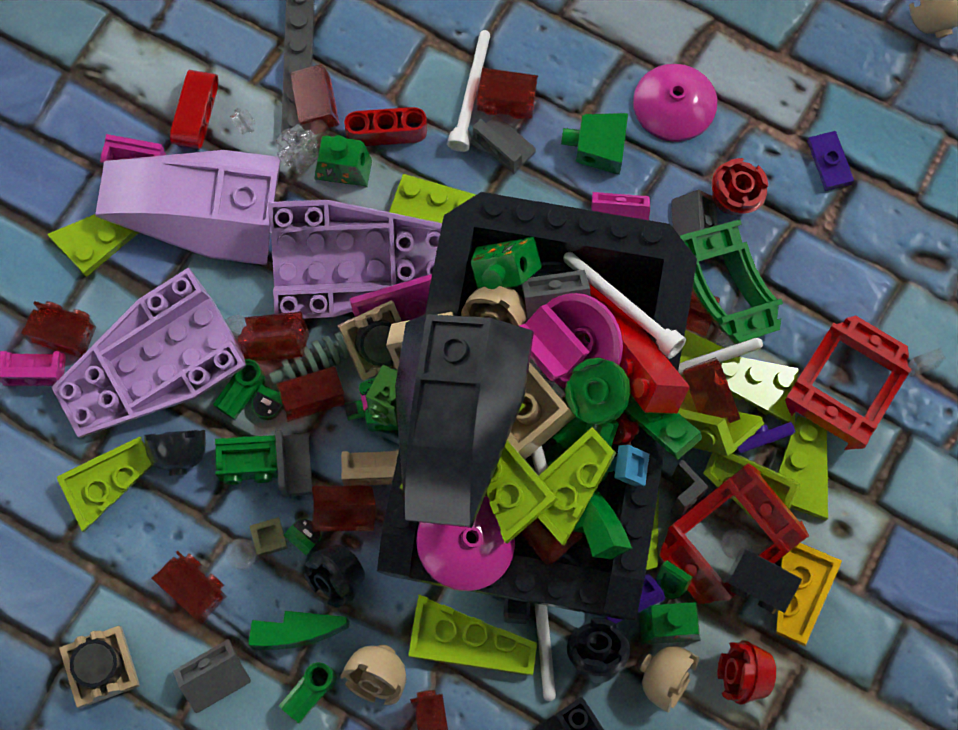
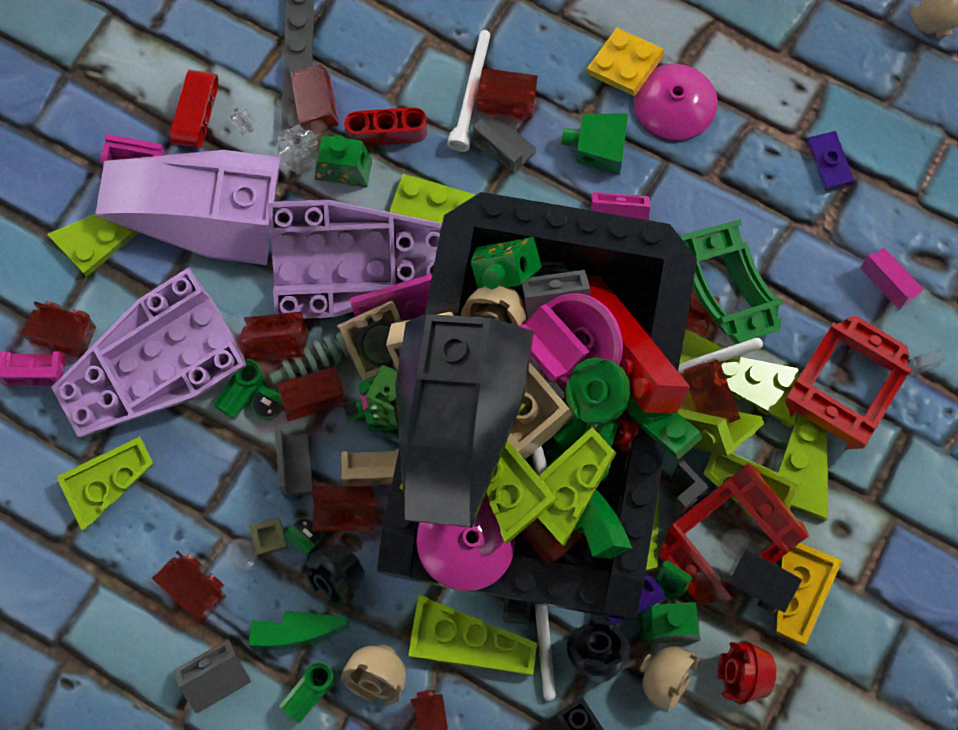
piece [59,626,140,709] -> none
black cylinder [144,430,206,476] -> none
green hinge [215,435,278,485] -> none
white piece [563,252,686,359] -> none
dark azure tile [607,445,649,487] -> none
dark grey panel [671,189,718,236] -> none
red cone [712,158,768,215] -> none
dark purple plate [733,422,796,454] -> none
none -> yellow plate [587,28,664,97]
none -> dark pink panel [860,247,924,310]

